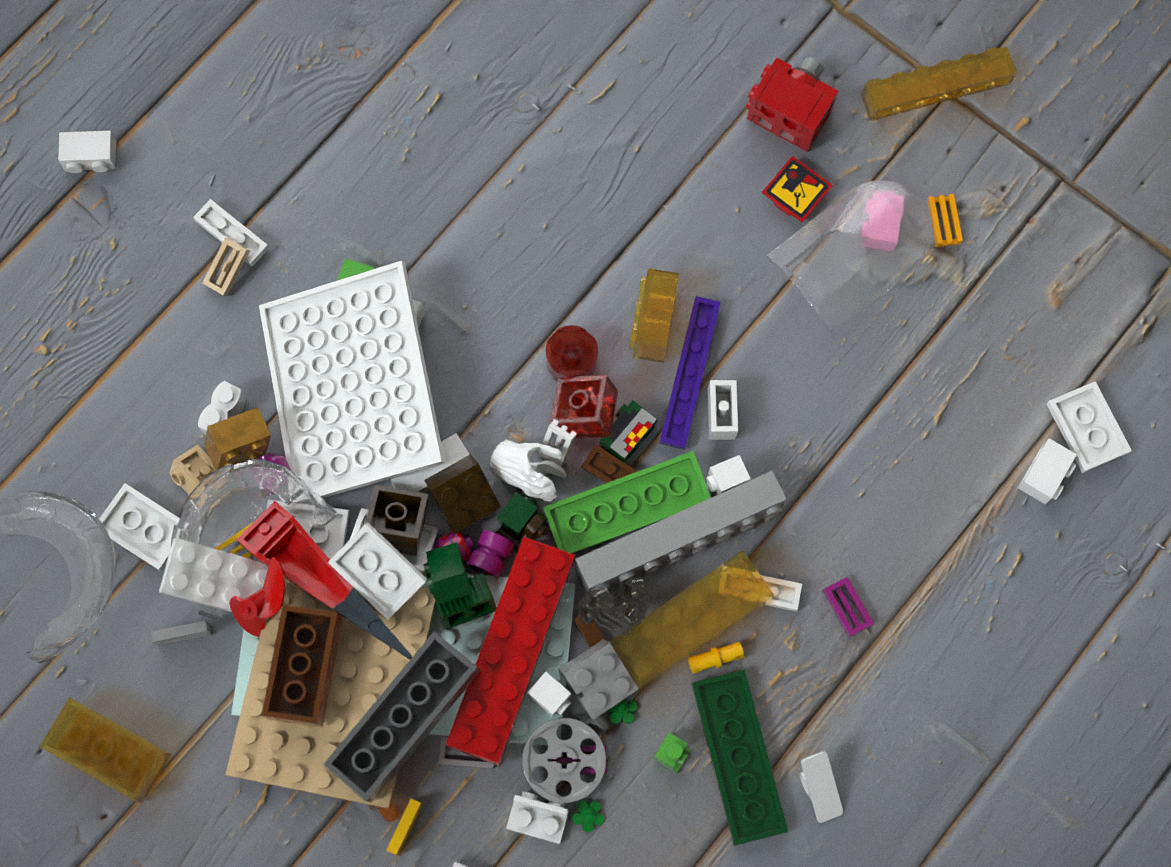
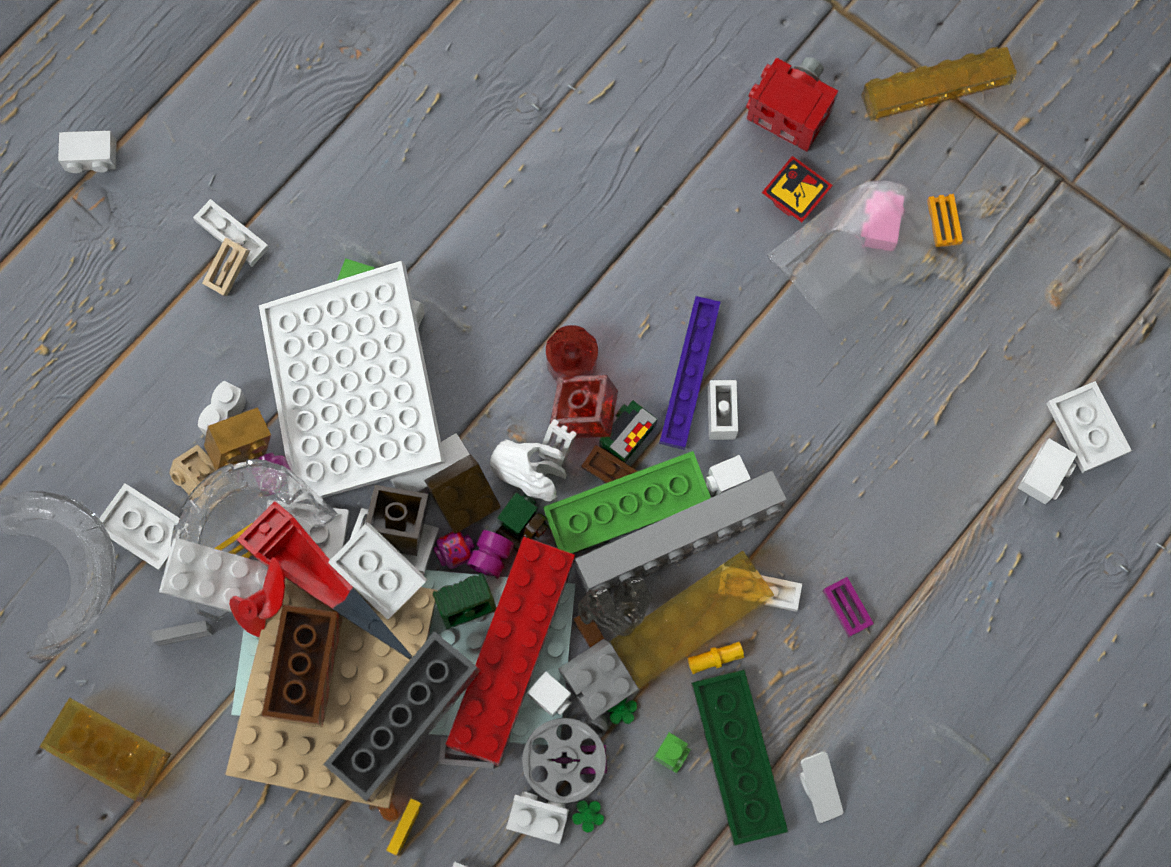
dark green brick [423,542,472,604] -> none
clear yellow brick [629,268,679,363] -> none

